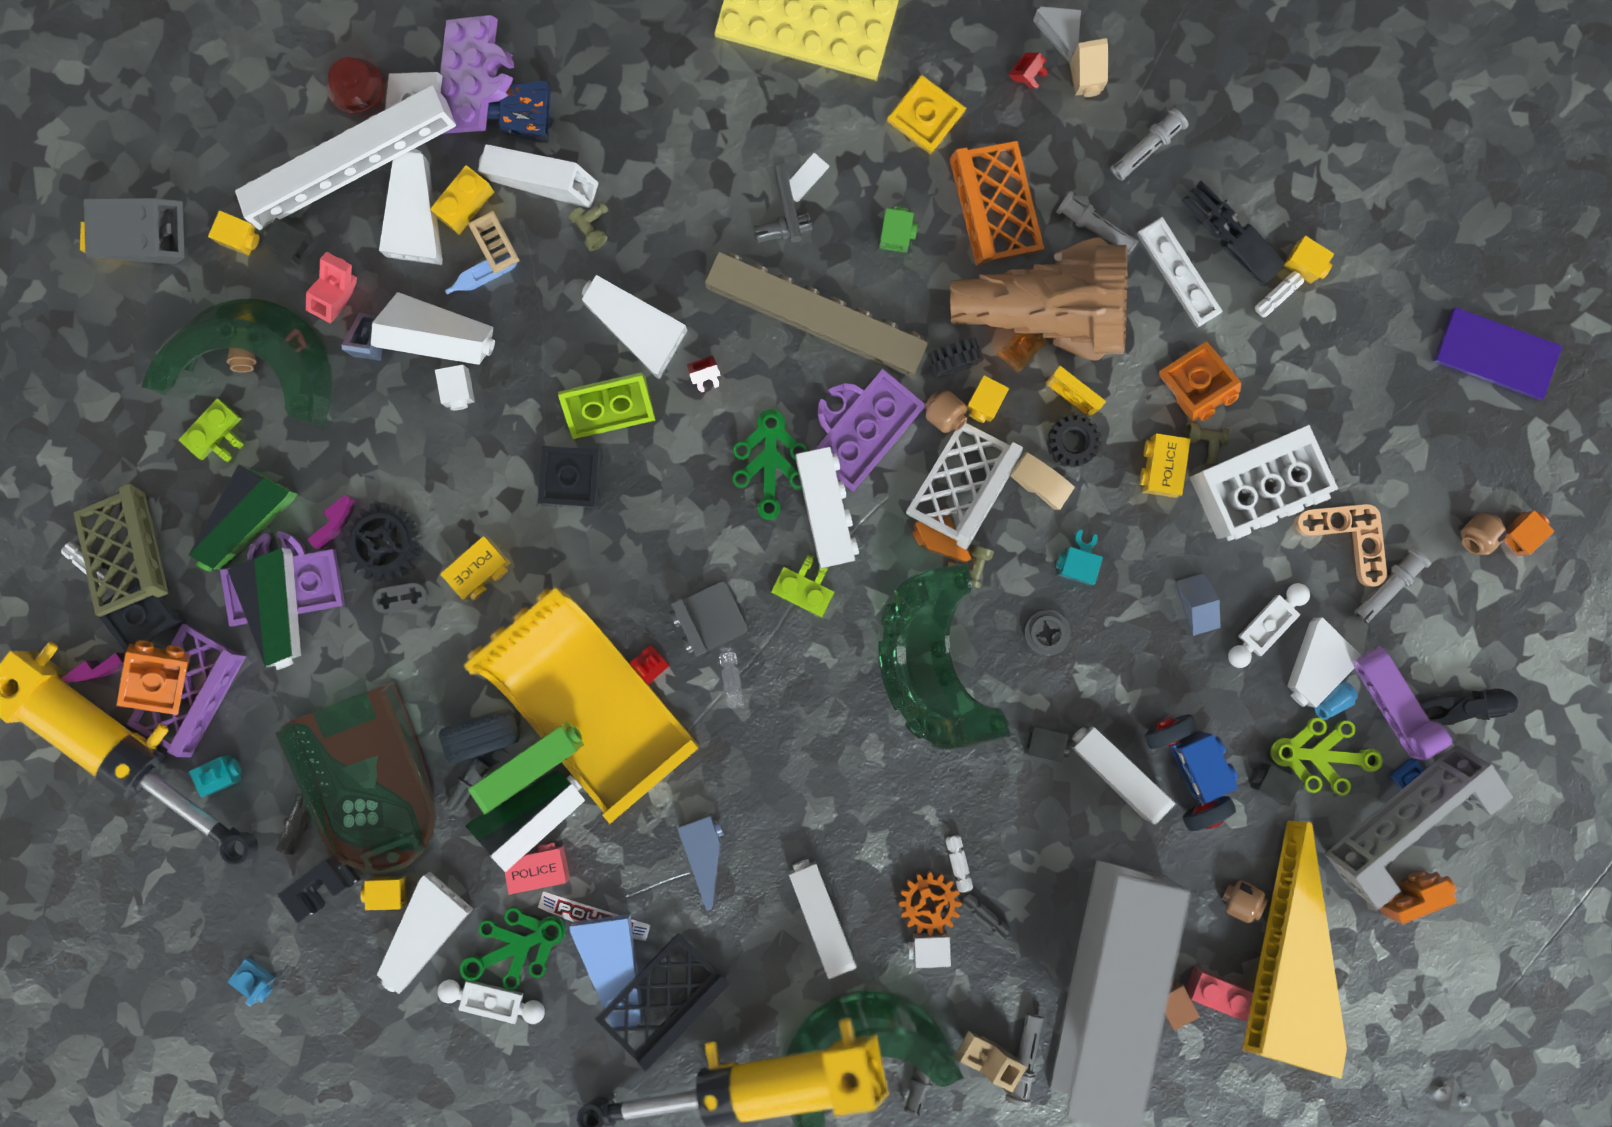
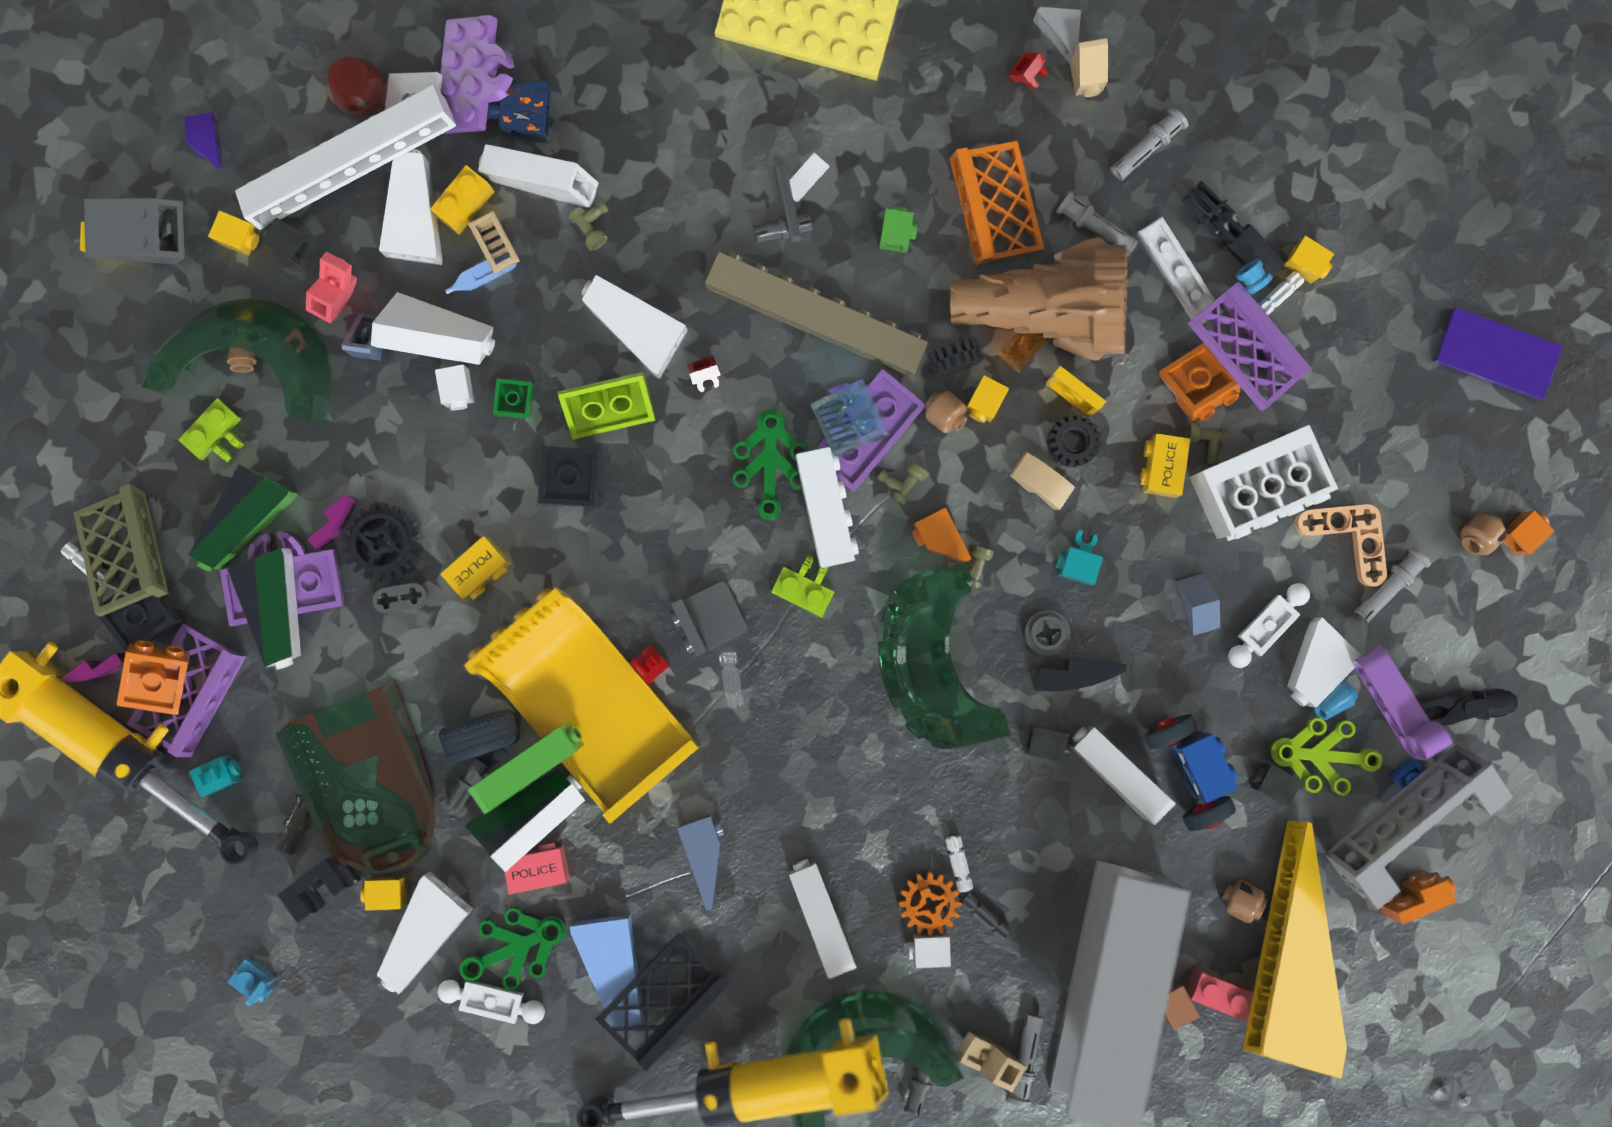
white sticker [538,892,651,941] -> none
yellow tile [887,74,966,155] -> none
white fence [906,423,1023,550] -> none
none -> dark purple slope [184,112,222,168]
none -> green piece [493,379,535,420]
none -> clear light blue slope [810,379,890,457]
none -> olive piece [877,461,929,505]
none -> black slope [1034,659,1127,692]
none -> medium lavender fence [1188,281,1312,412]
none -> dark azure wheel [1235,258,1273,294]

